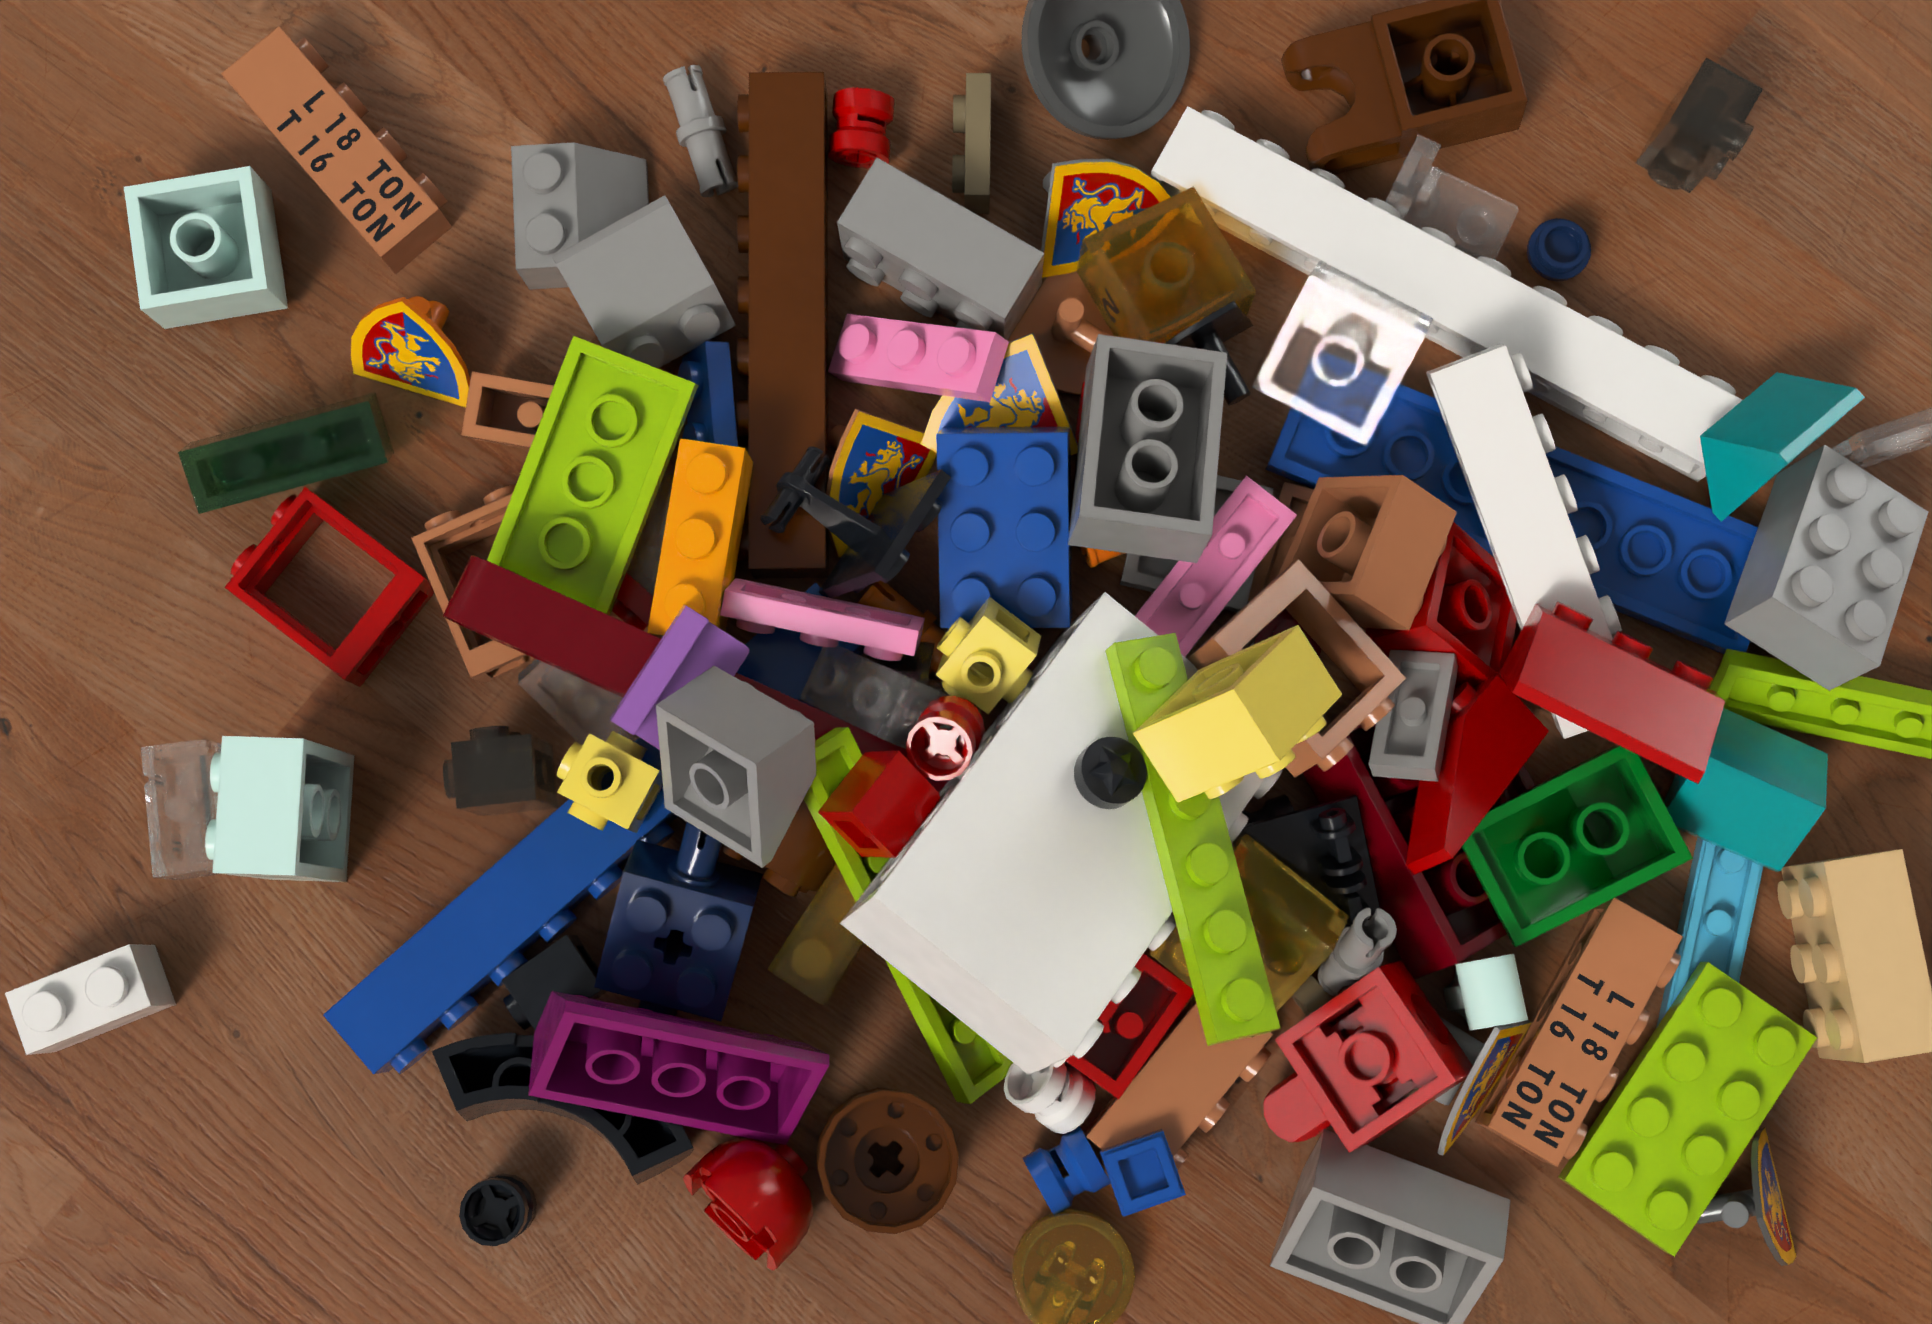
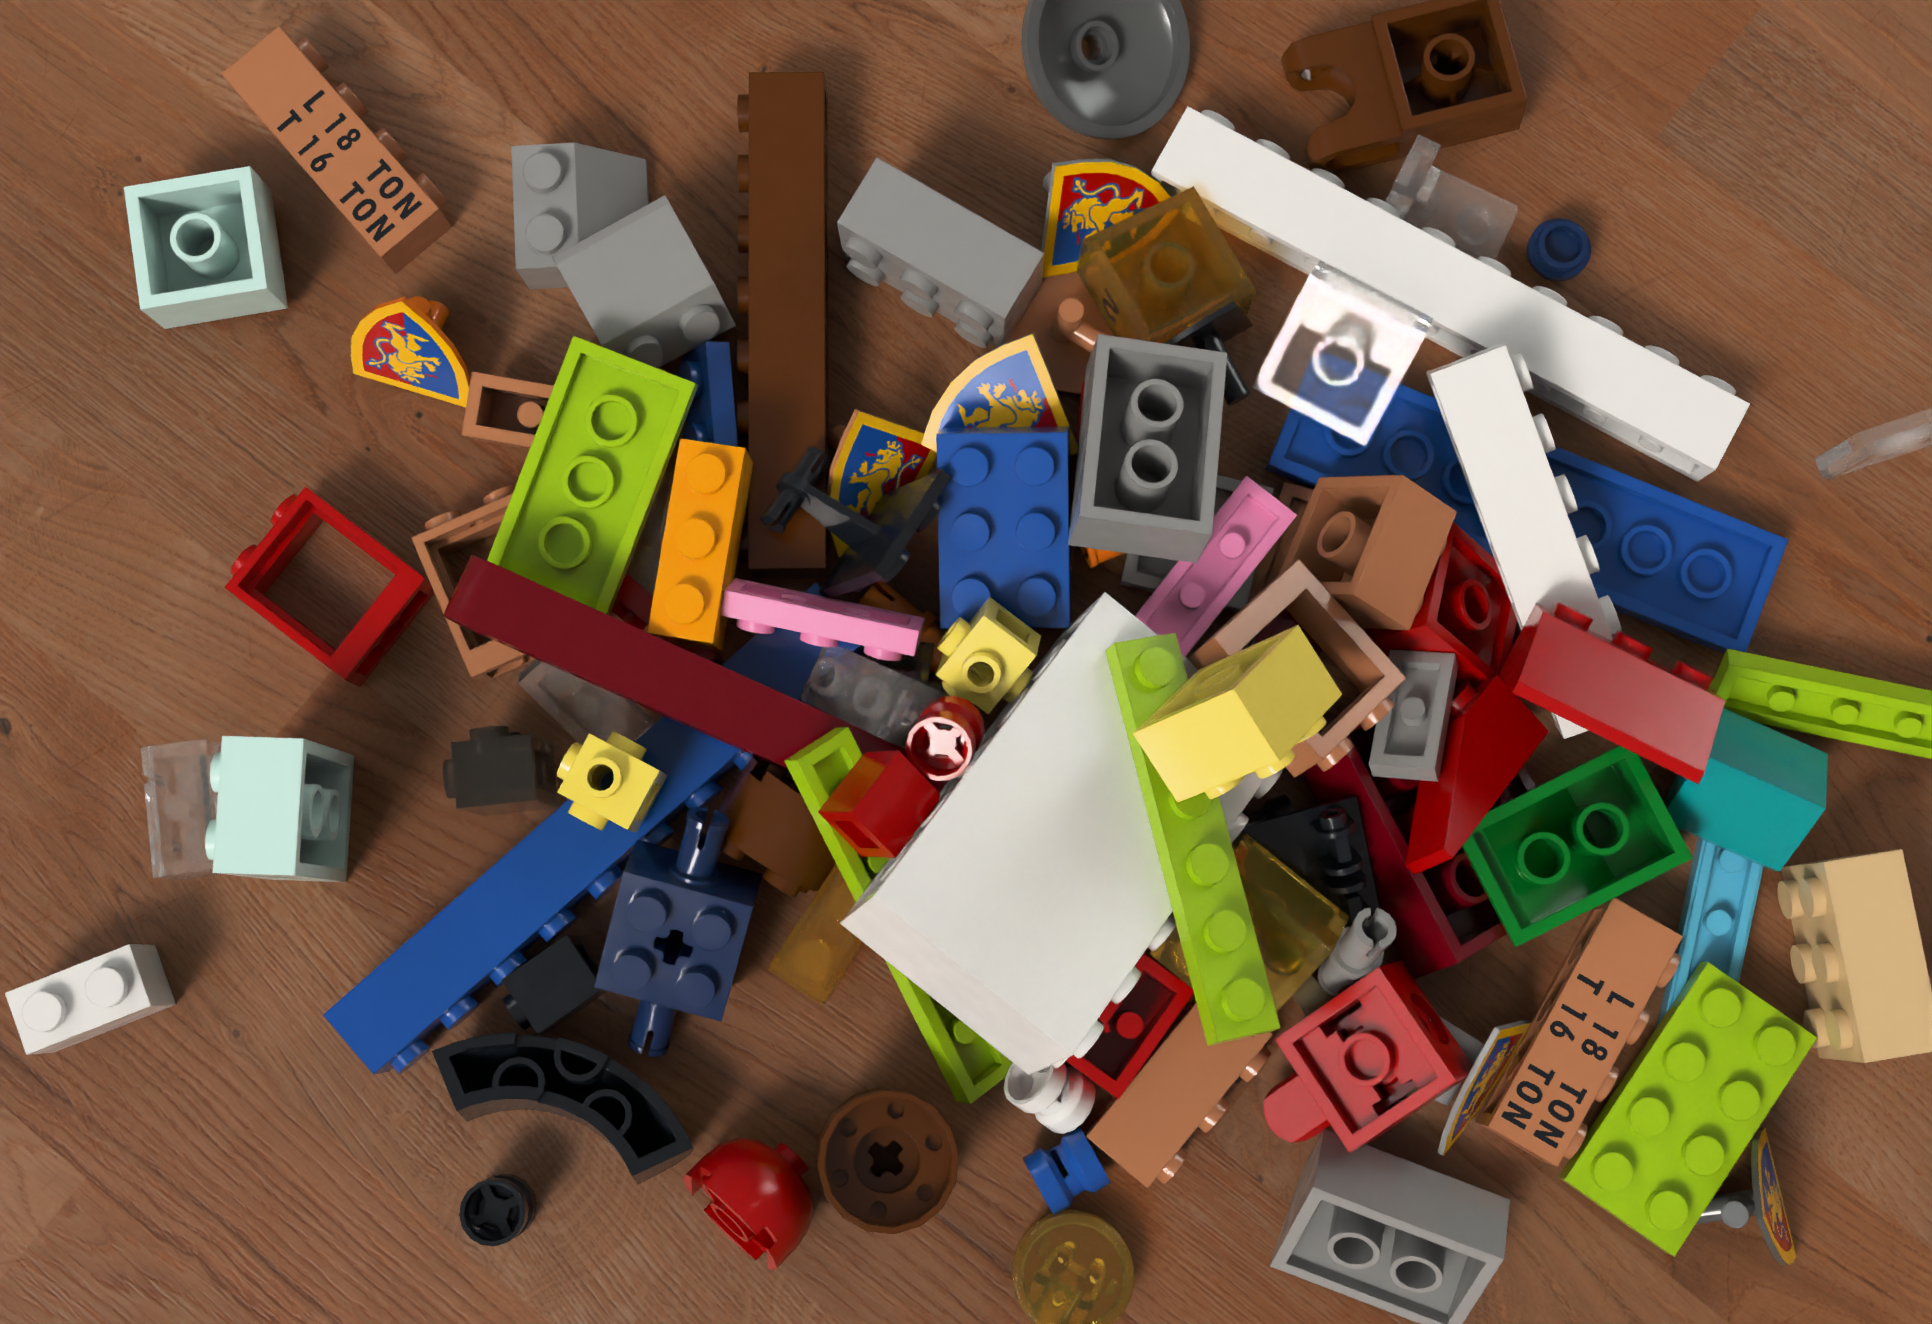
clear green brick [178,392,394,514] -> none
magenta slope [528,991,829,1145] -> none
medium lavender panel [610,605,749,750] -> none
light grey slope [656,666,816,868] -> none
light grey pin [663,65,738,197] -> none
red wheel [828,87,895,169] -> none
bright pink plate [828,314,1009,402] -> none
dark tan plate [952,73,991,214] -> none
black tile [1074,737,1147,809] -> none
blue tile [1100,1129,1186,1217] -> none
light aqua piece [1444,954,1528,1030] -> none
clear smoke brick [1636,58,1763,193] -> none
teal slope [1700,372,1865,522] -> none
light grey brick [1724,445,1928,691] -> none

